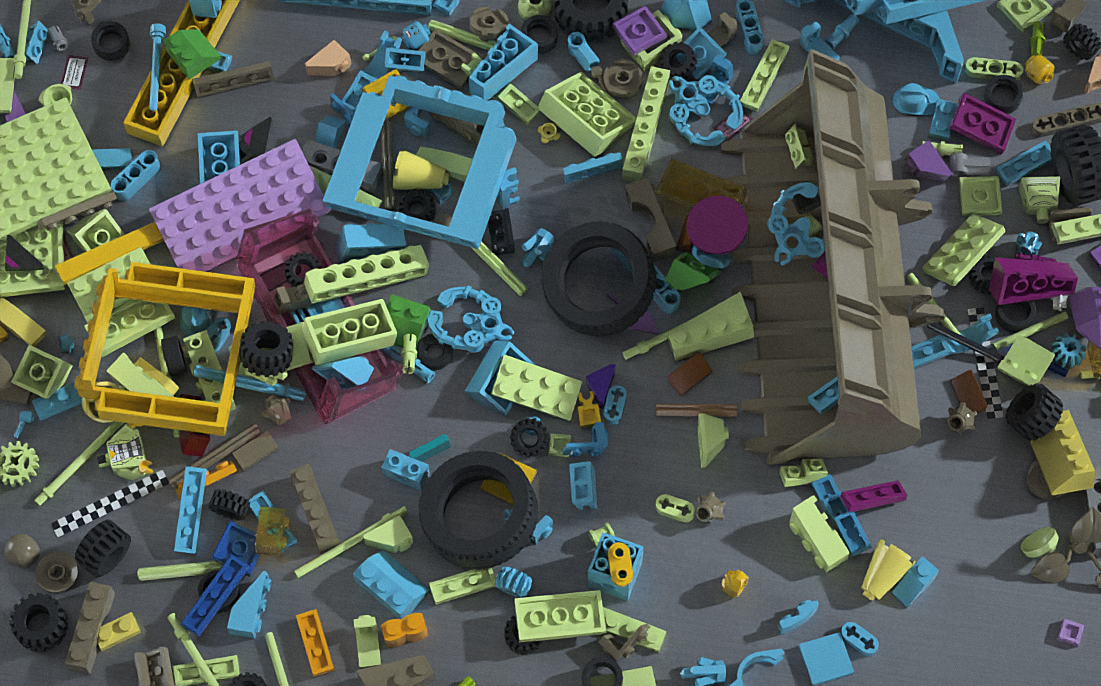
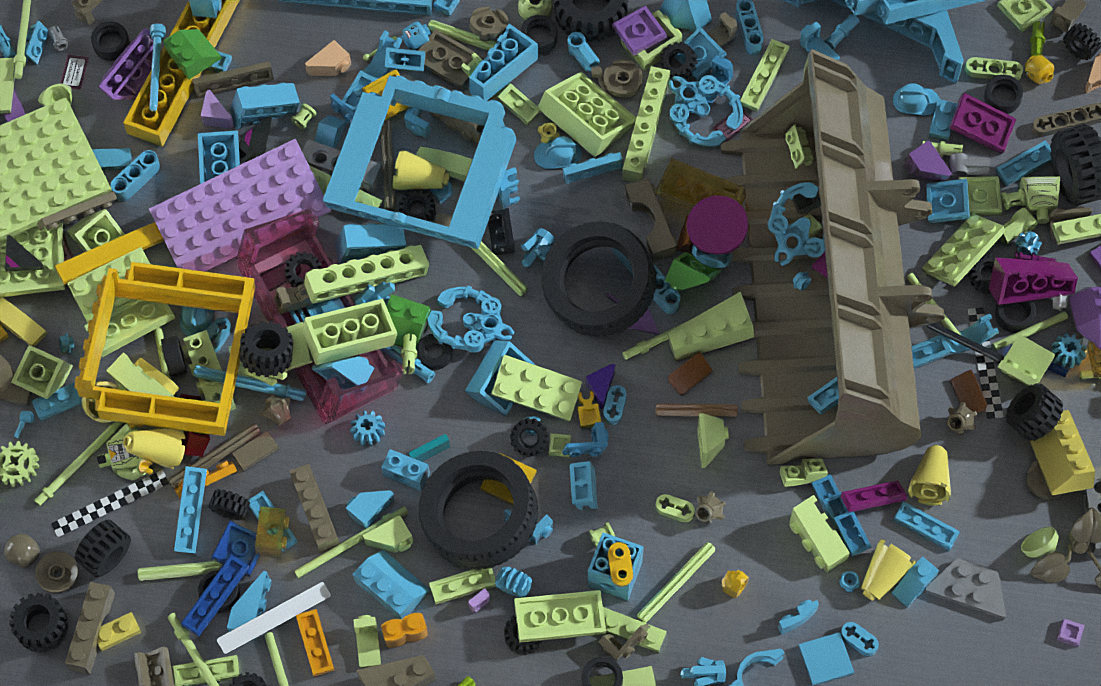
none -> medium lavender wedge [98,28,153,100]
none -> light yellow cone [123,428,185,469]
none -> lavender slope [201,89,234,128]
none -> white sticker [217,582,331,654]
none -> medium azure wedge [230,83,300,130]
none -> yellowish green bush [291,103,317,130]
none -> medium azure slope [346,490,395,529]
none -> medium azure gear [350,410,385,446]
none -> medium azure rock [354,282,395,306]
none -> lavender tile [468,588,490,613]
none -> medium azure piece [534,136,582,169]
none -> yellowish green axle [637,542,715,623]
none -> medium azure plate [793,272,812,291]
none -> medium azure plate [839,571,860,592]
none -> medium azure tile [893,501,960,551]
none -> light yellow cone [908,445,951,506]
none -> light grey wing [925,558,1006,620]
none -> medium azure plate [926,179,970,223]
none -> yellowish green piece [999,207,1038,245]
none -> yellowish green bush [1001,189,1026,210]

